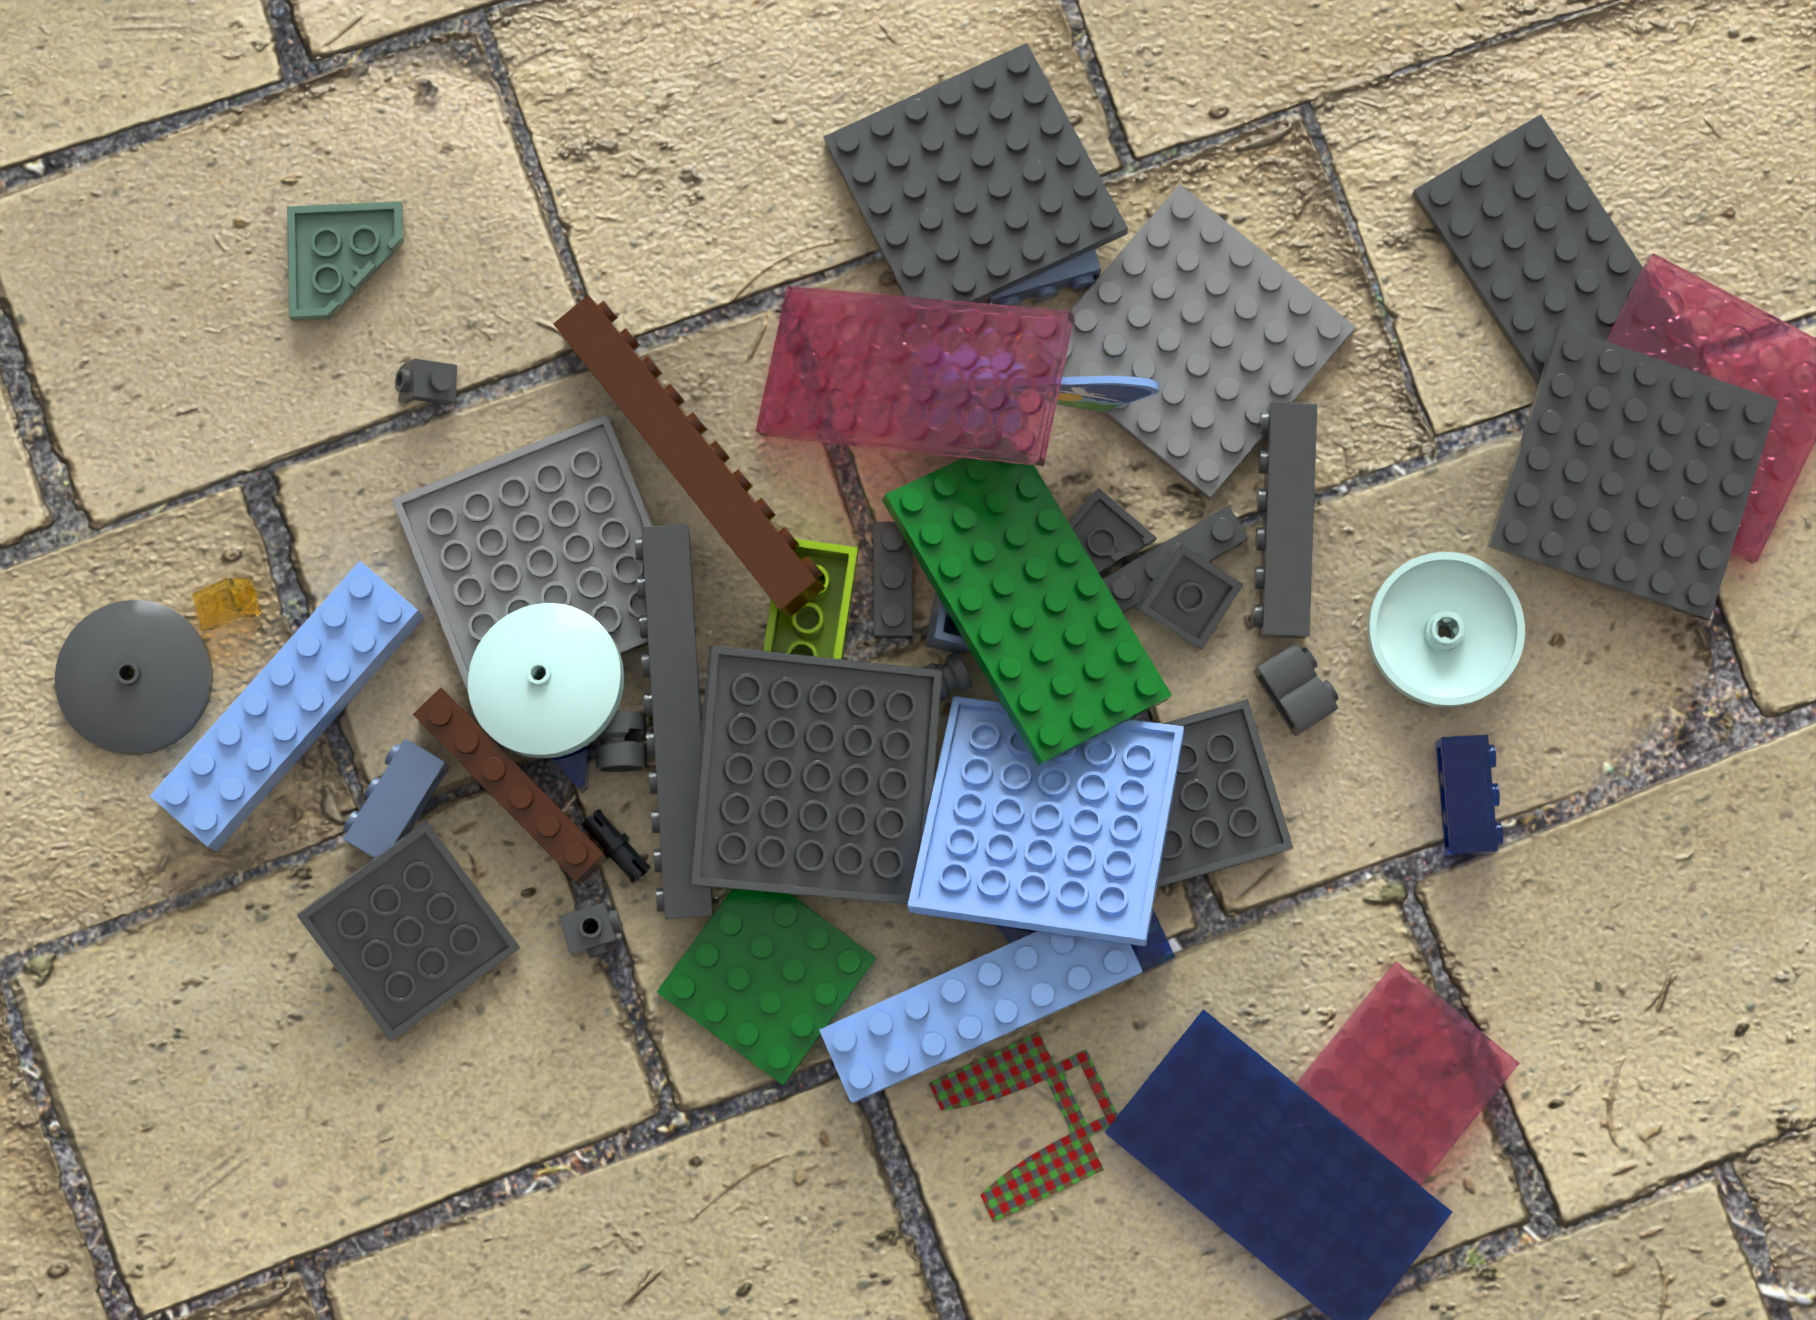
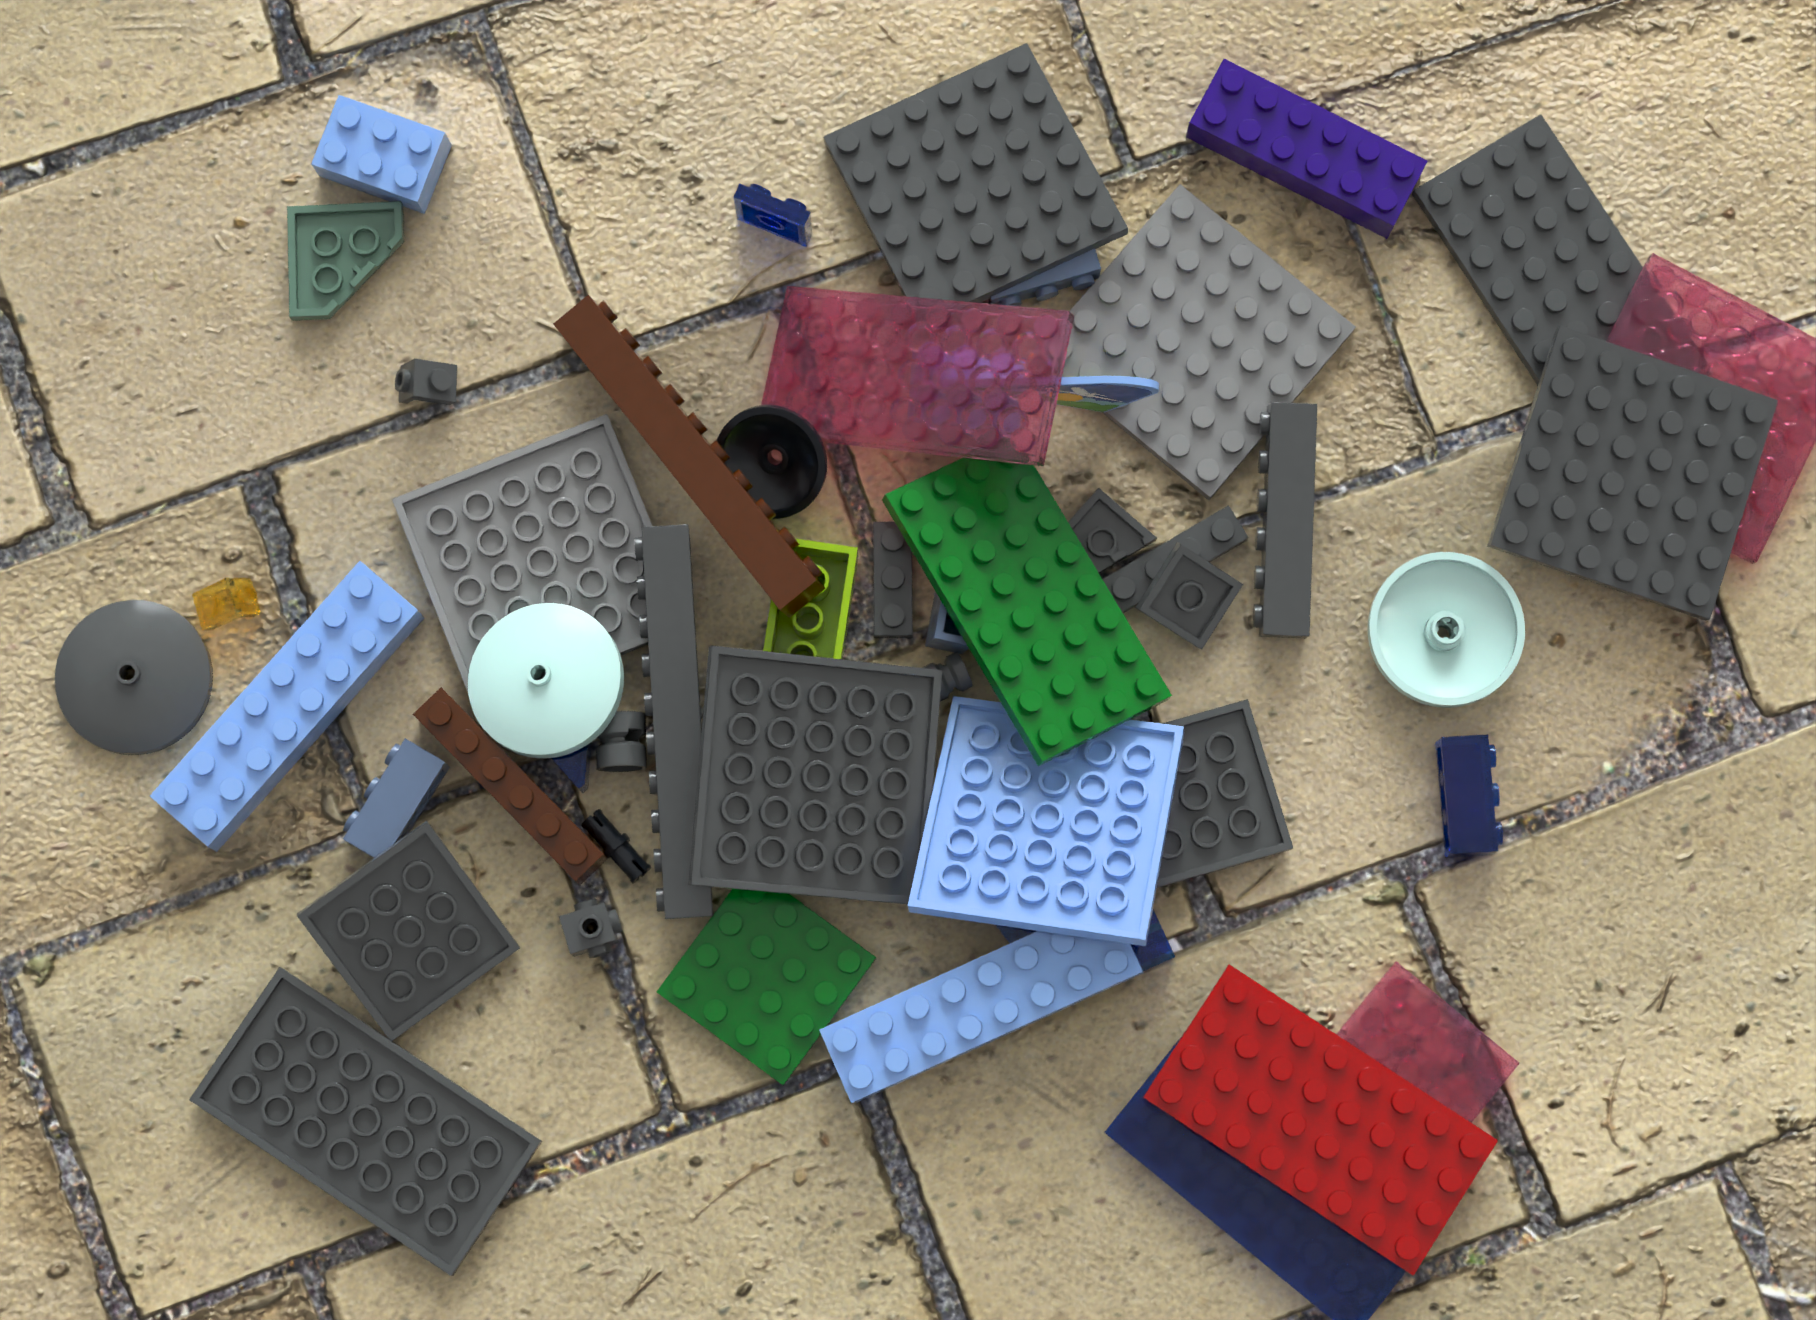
piece [929,1031,1120,1222] -> none
dark grey brick [1253,643,1339,736] -> none
none -> dark grey plate [189,967,542,1276]
none -> light blue brick [311,95,452,214]
none -> black dish [716,405,827,519]
none -> clear blue plate [733,183,812,247]
none -> red plate [1142,964,1498,1276]
none -> dark purple brick [1186,59,1428,239]

